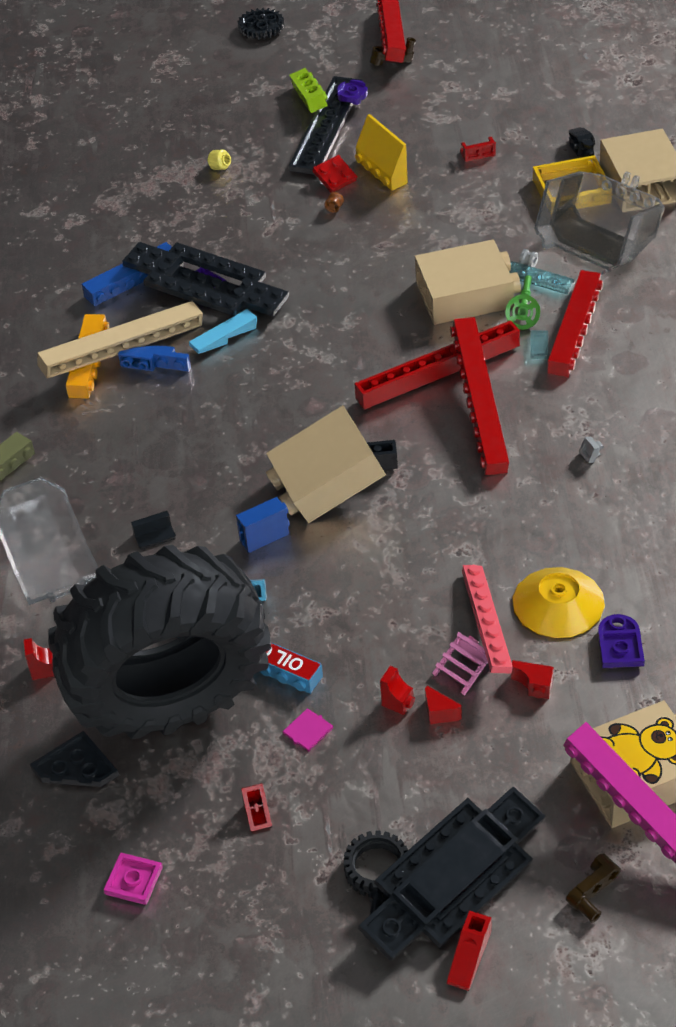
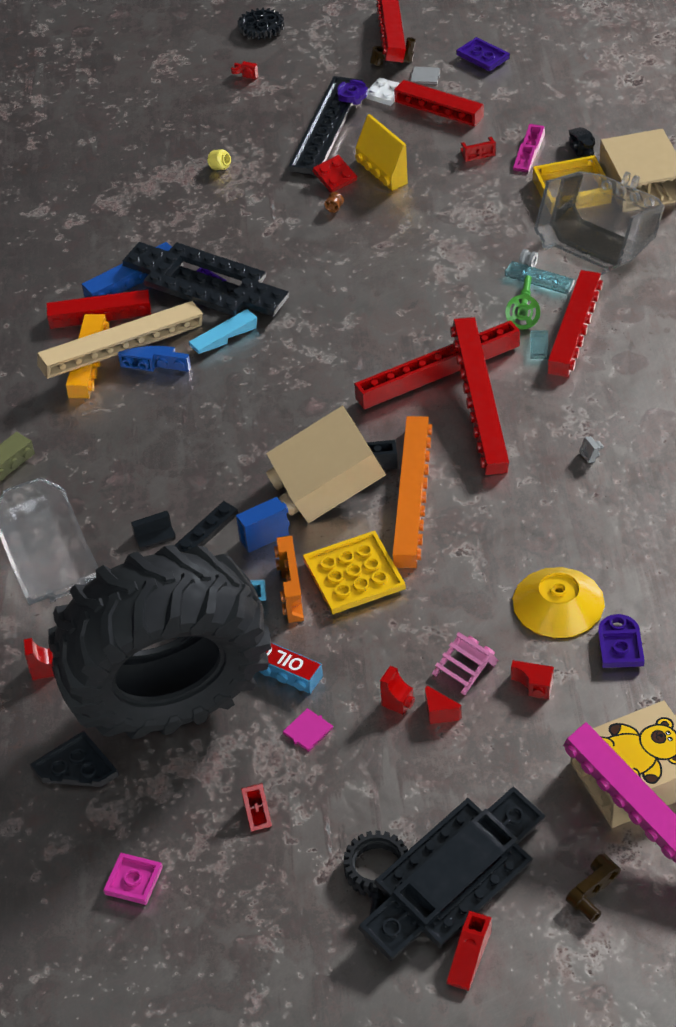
lime brick [289,68,328,113] -> none
tan brick [415,239,521,325] -> none
coral plate [462,564,513,674] -> none
none -> red brick [47,289,152,329]
none -> black plate [174,501,239,552]
none -> red plate [231,61,258,80]
none -> orange piece [274,536,304,623]
none -> yellow plate [303,530,406,615]
none -> white plate [365,77,400,106]
none -> orange brick [393,416,432,568]
none -> red brick [394,80,484,127]
none -> light grey piece [411,67,440,85]
none -> dark purple plate [456,37,510,72]
none -> dark pink slope [513,124,545,173]

